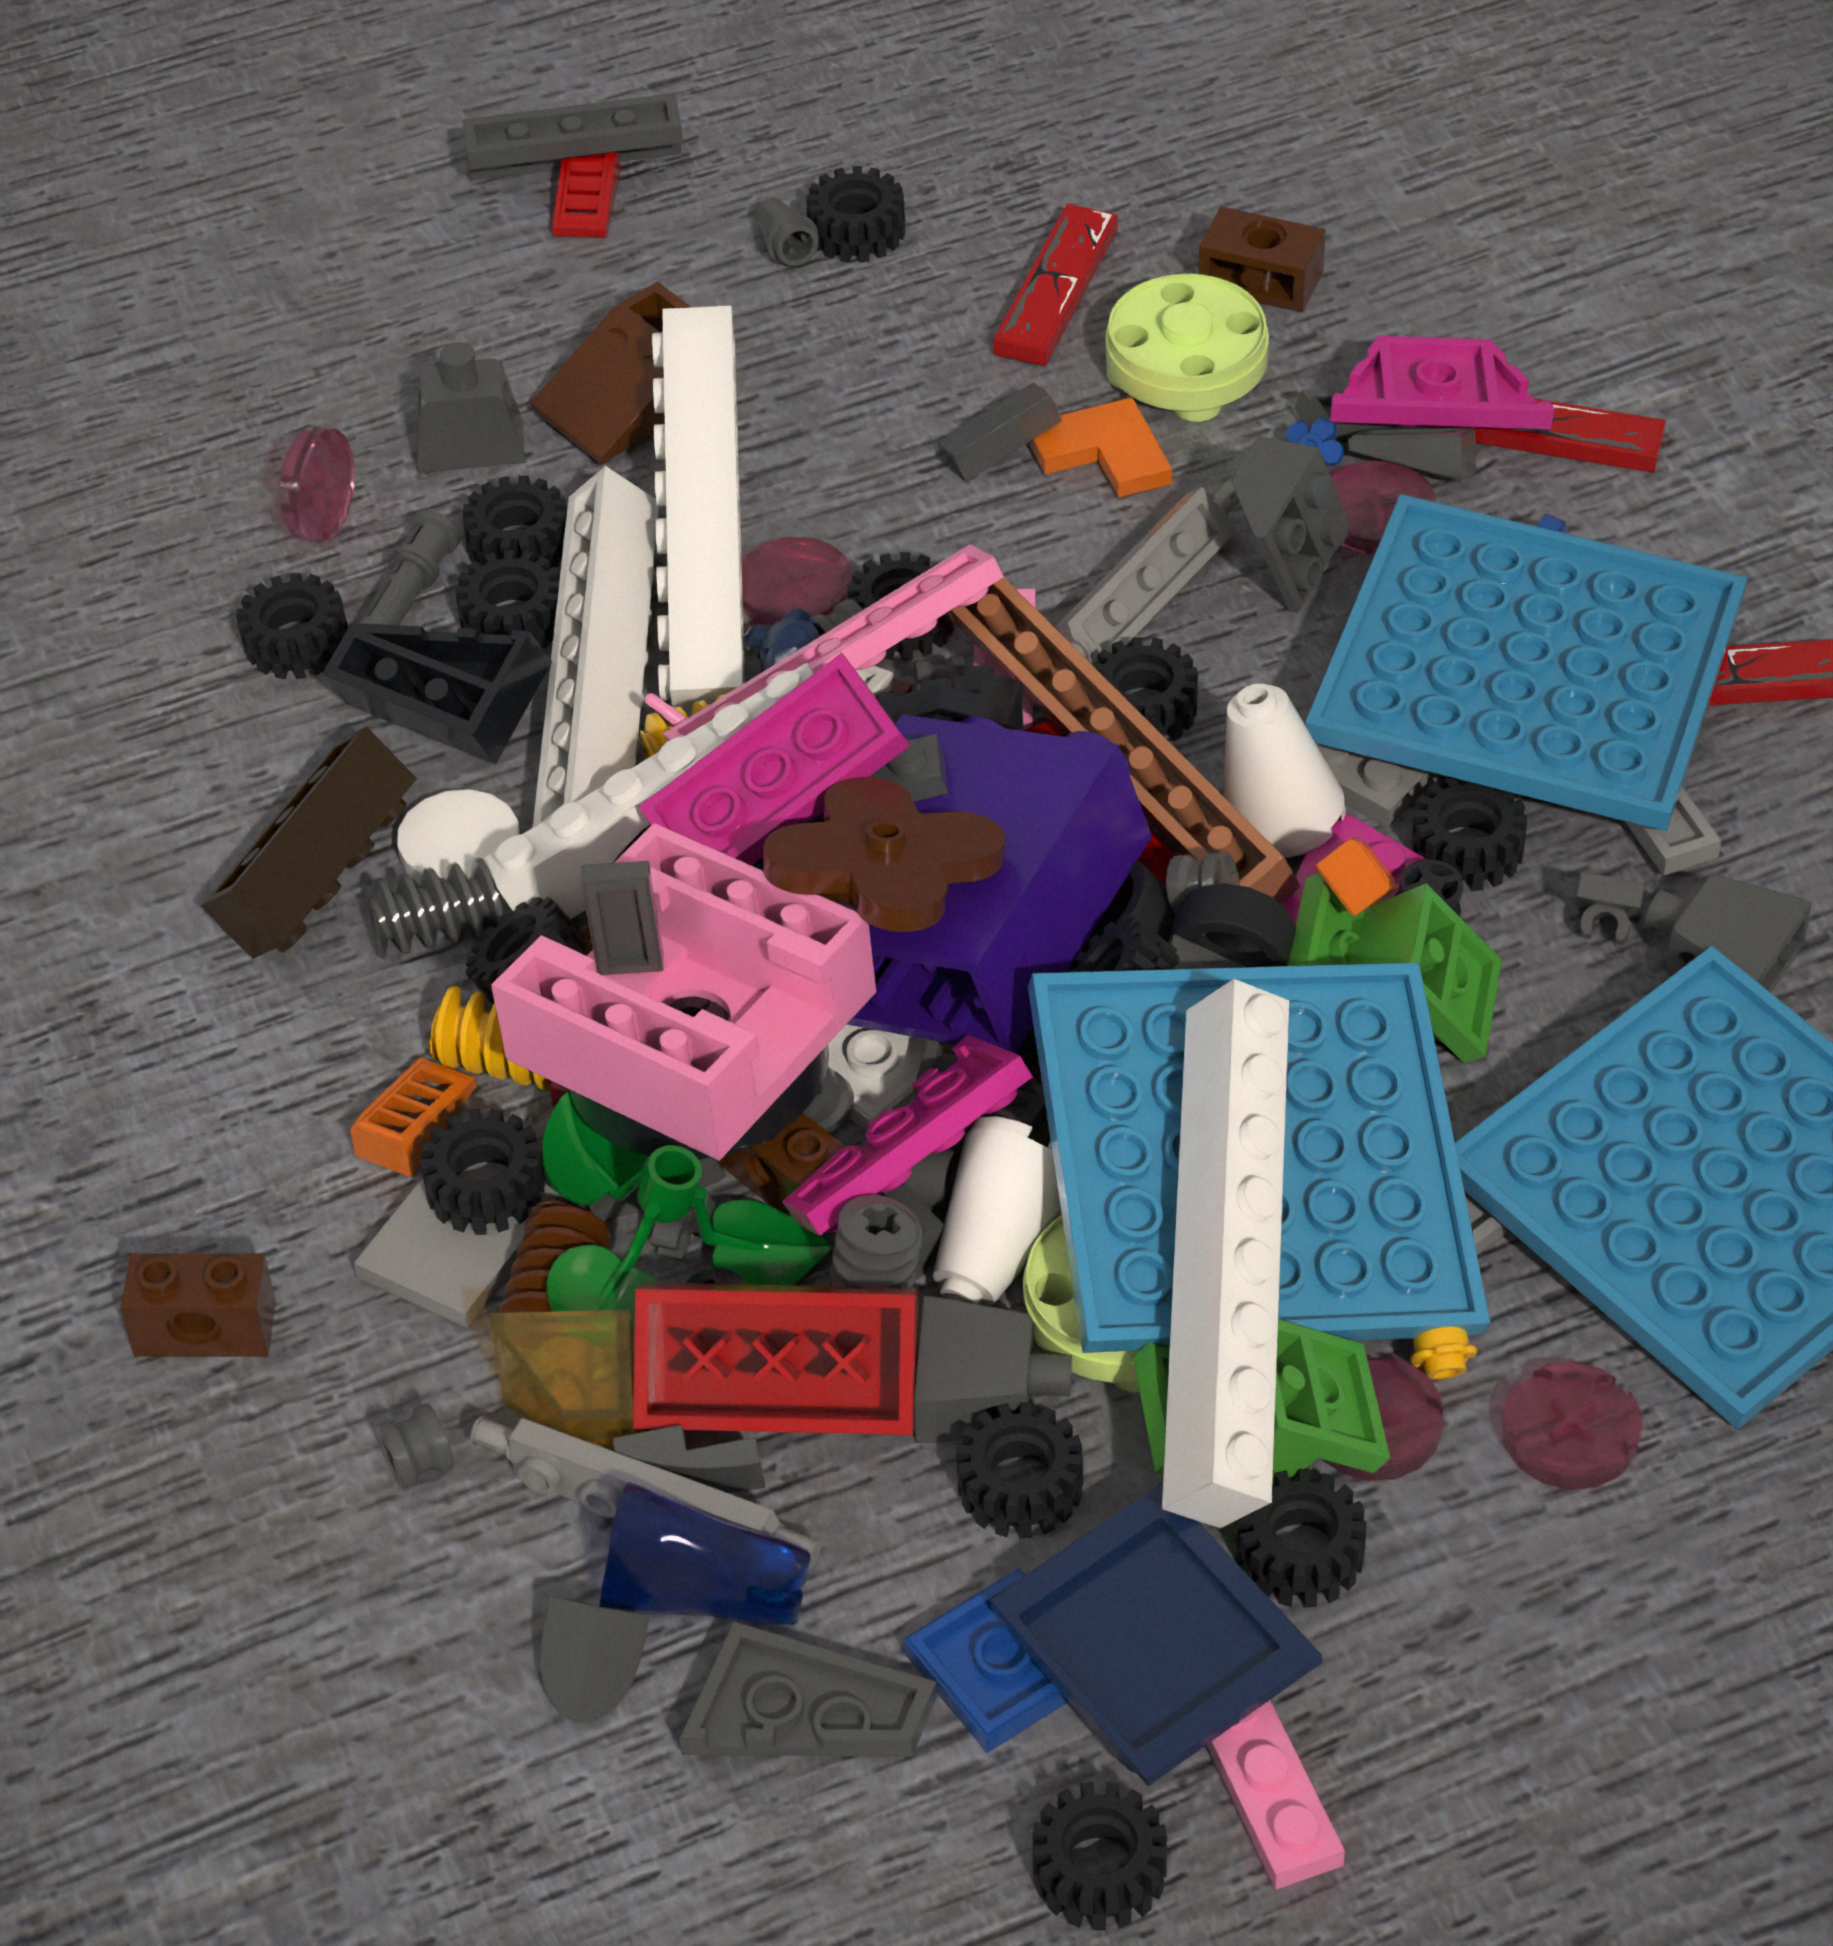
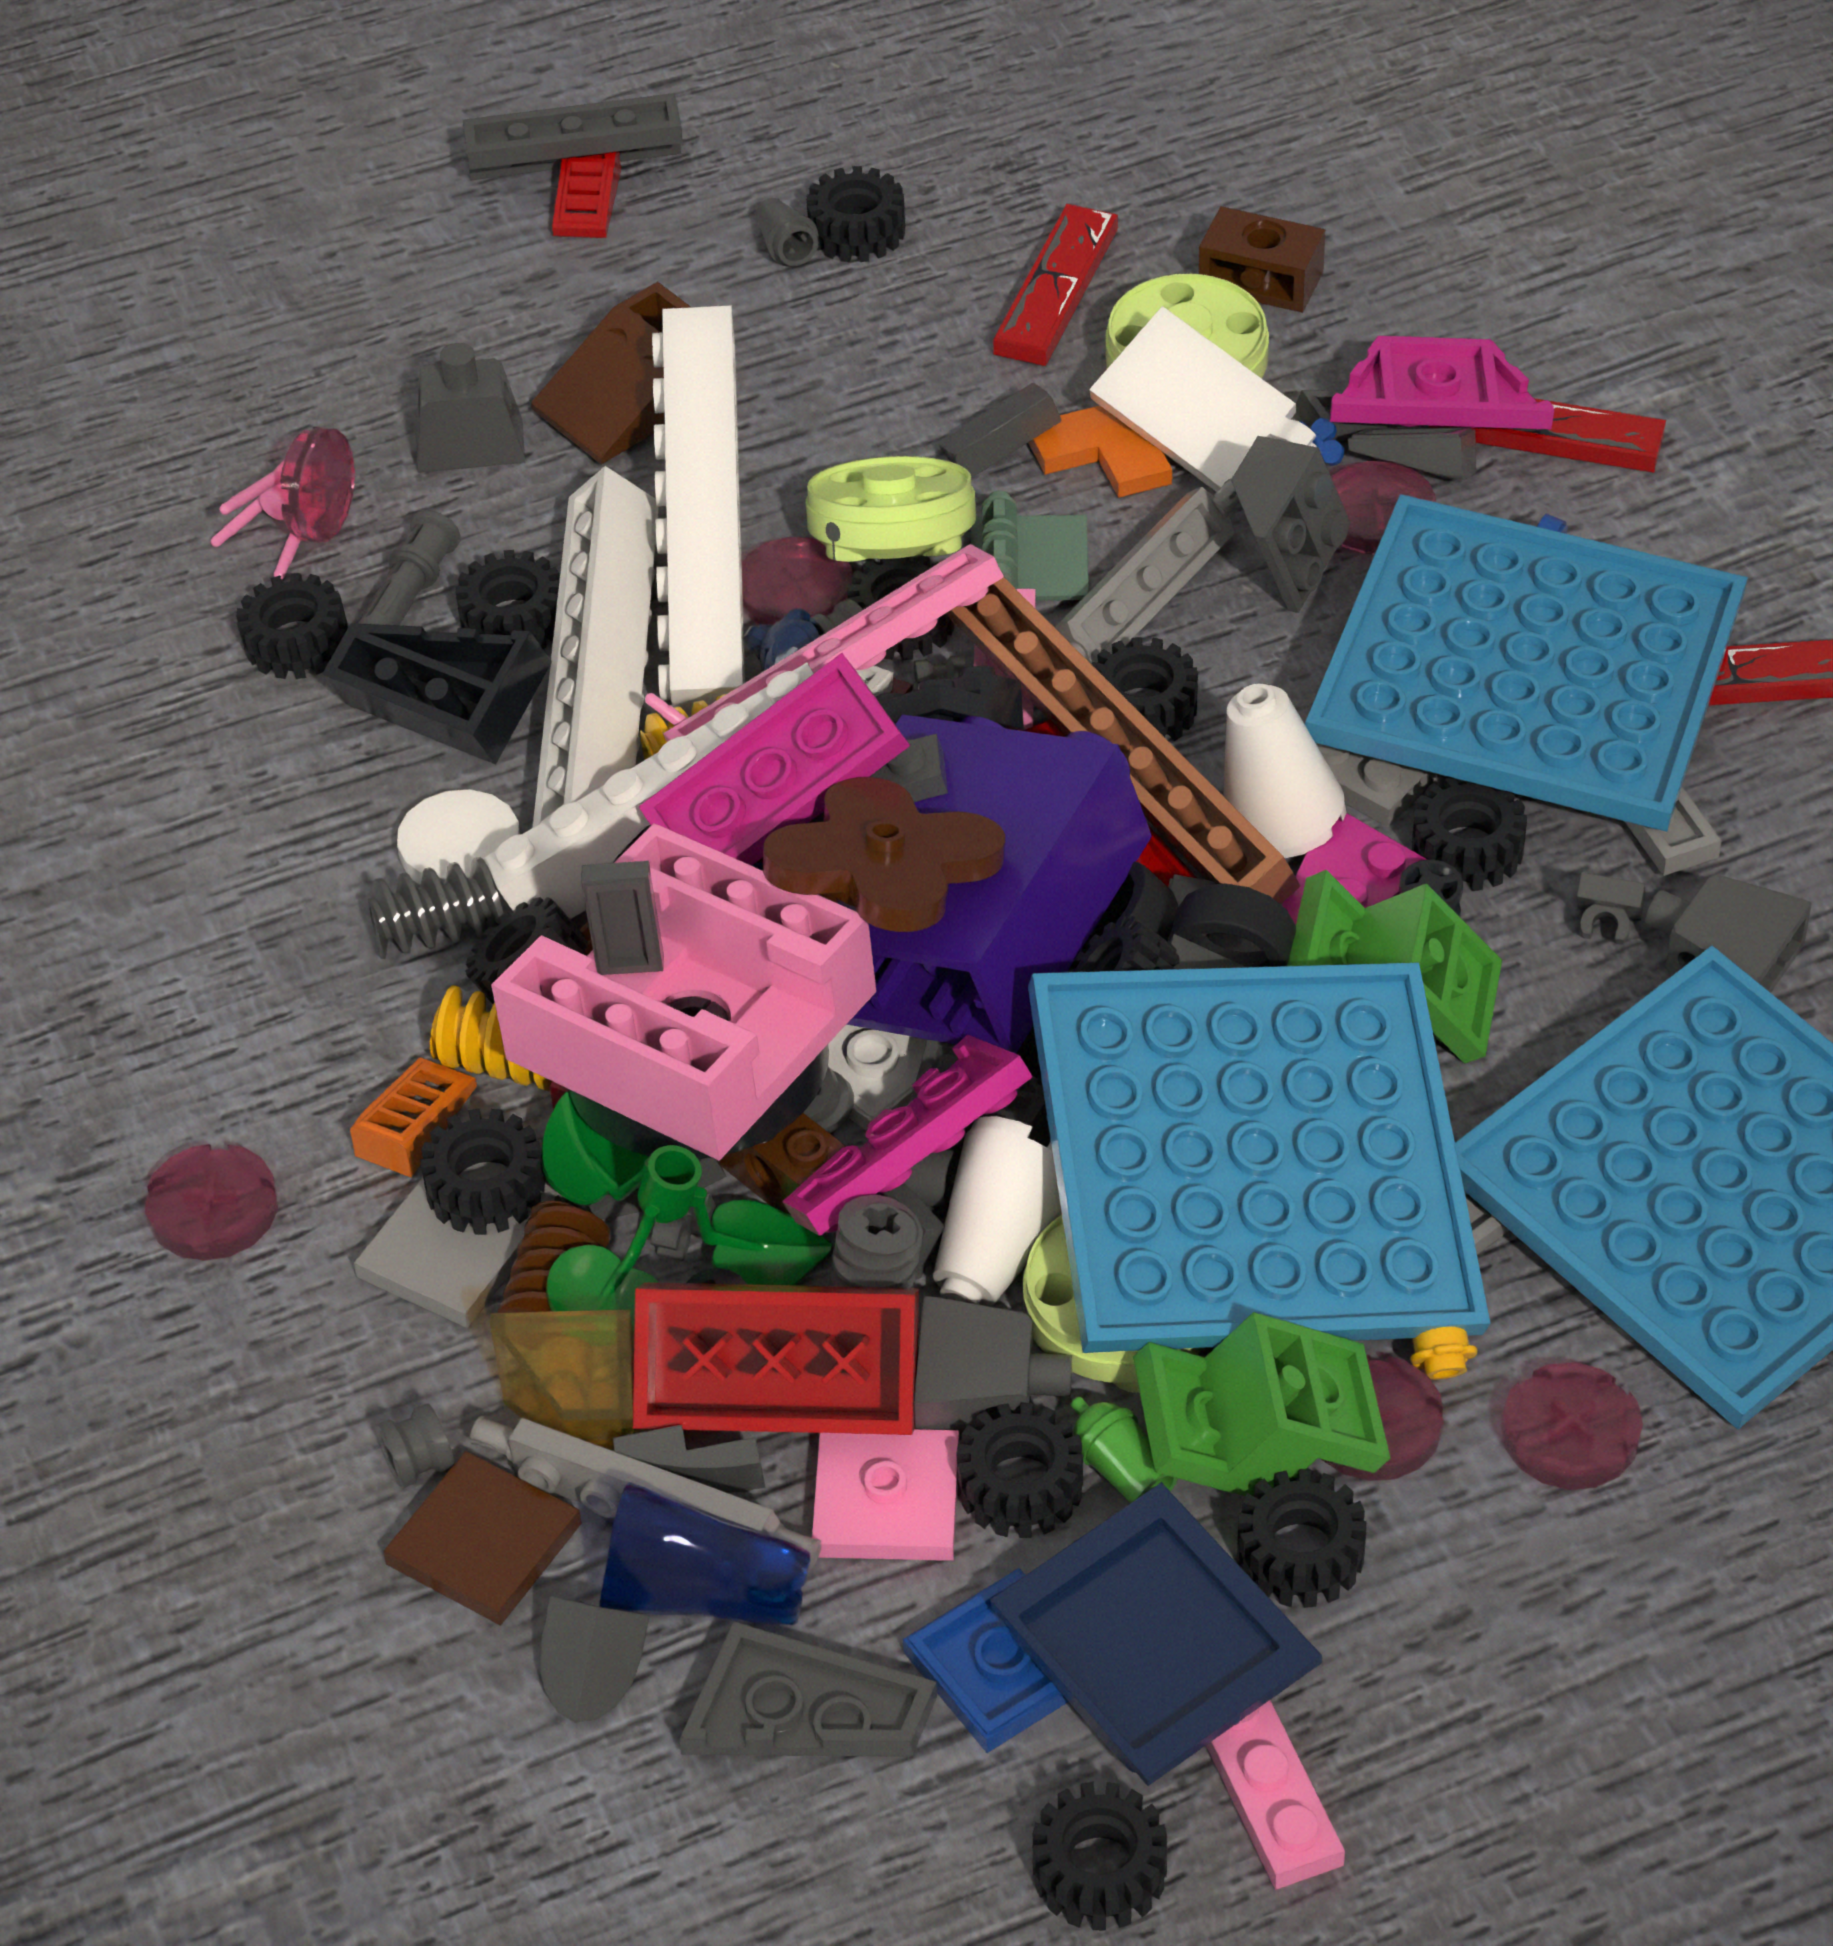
reddish brown brick [121,1253,276,1357] -> none
dark brown brick [201,726,417,959] -> none
black tyre [462,475,567,568] -> none
white brick [1162,979,1289,1528] -> none
dark grey wheel [1166,851,1240,915] -> none
orange slope [1316,837,1398,916] -> none
none -> clear pink tile [145,1144,278,1261]
none -> bright pink plant [210,459,320,580]
none -> reddish brown tile [383,1451,582,1626]
none -> yellowish green piece [805,456,976,562]
none -> bright pink plate [812,1429,959,1561]
none -> sand green hinge [971,490,1089,601]
none -> bright green piece [1070,1397,1178,1503]
none -> white tile [1089,306,1317,492]

